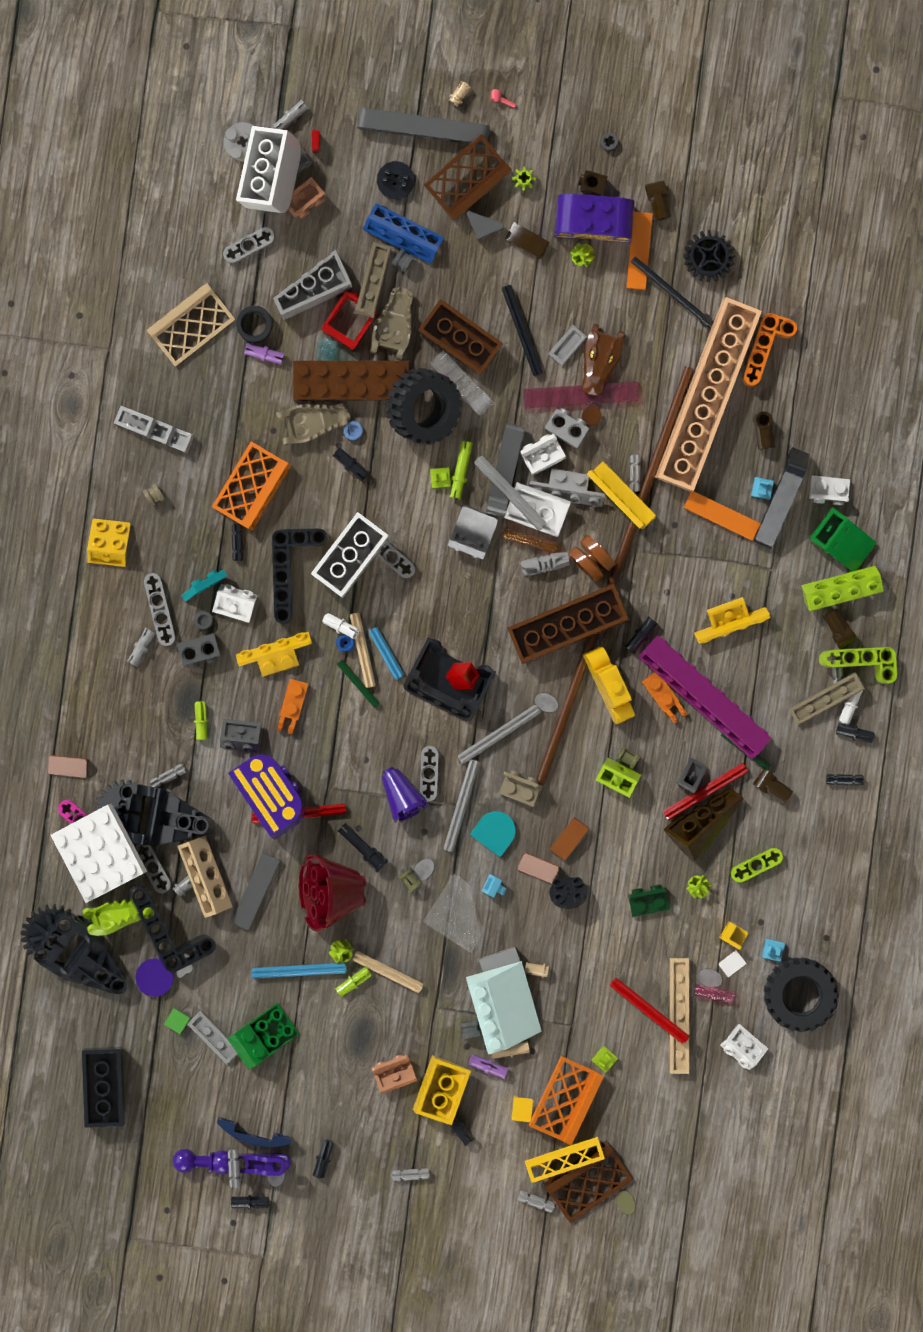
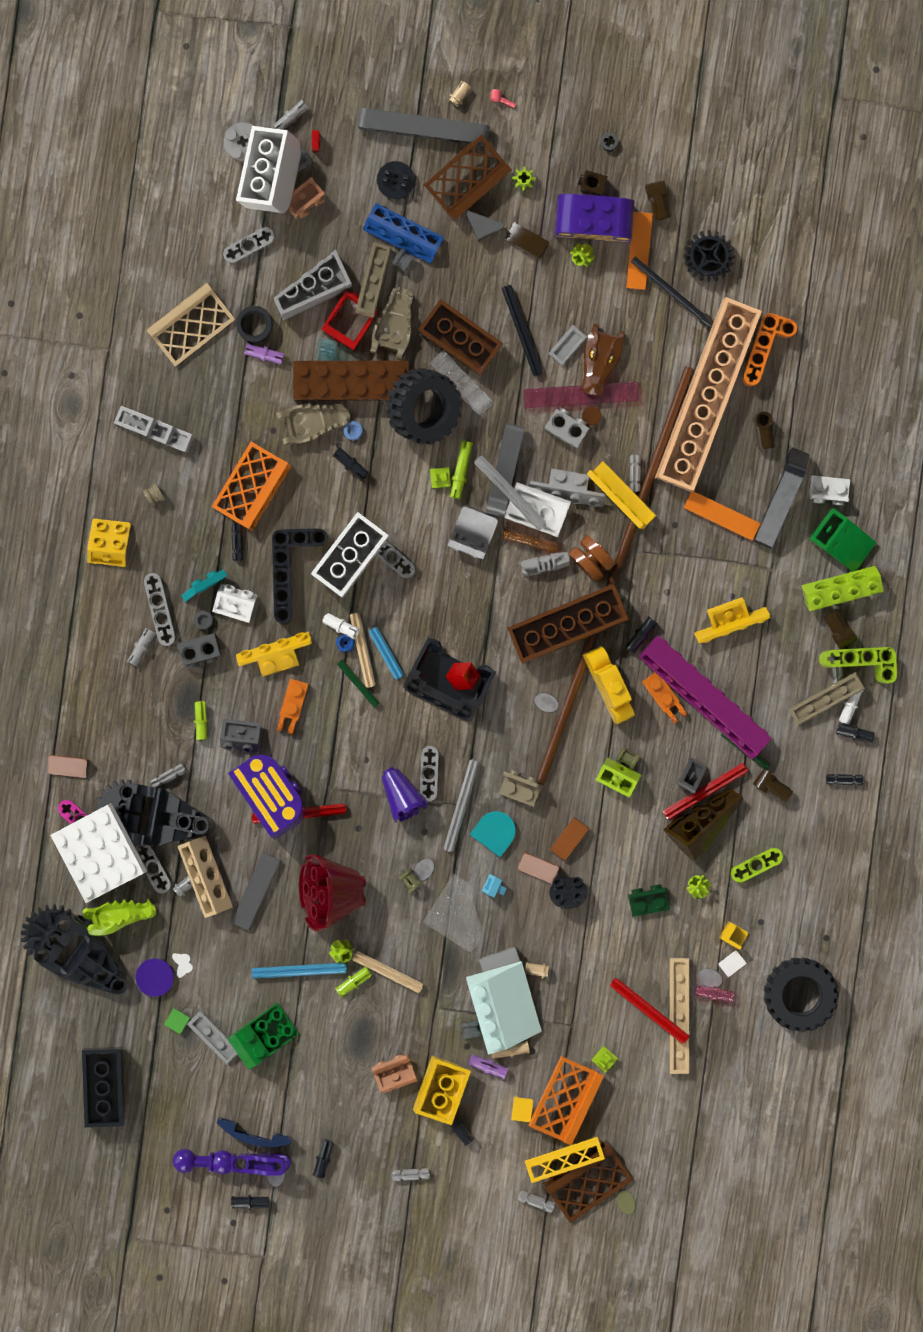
black beam [129,885,216,973] -> none
light grey axle [228,1149,241,1188] -> none
black pin [337,823,389,873] -> none
light grey axle [458,705,541,764] -> none
white bracket [520,434,566,476] -> none
white bracket [720,1024,768,1070] -> none
medium azure tile [751,477,774,500] -> none
medium azure tile [762,938,785,962] -> none

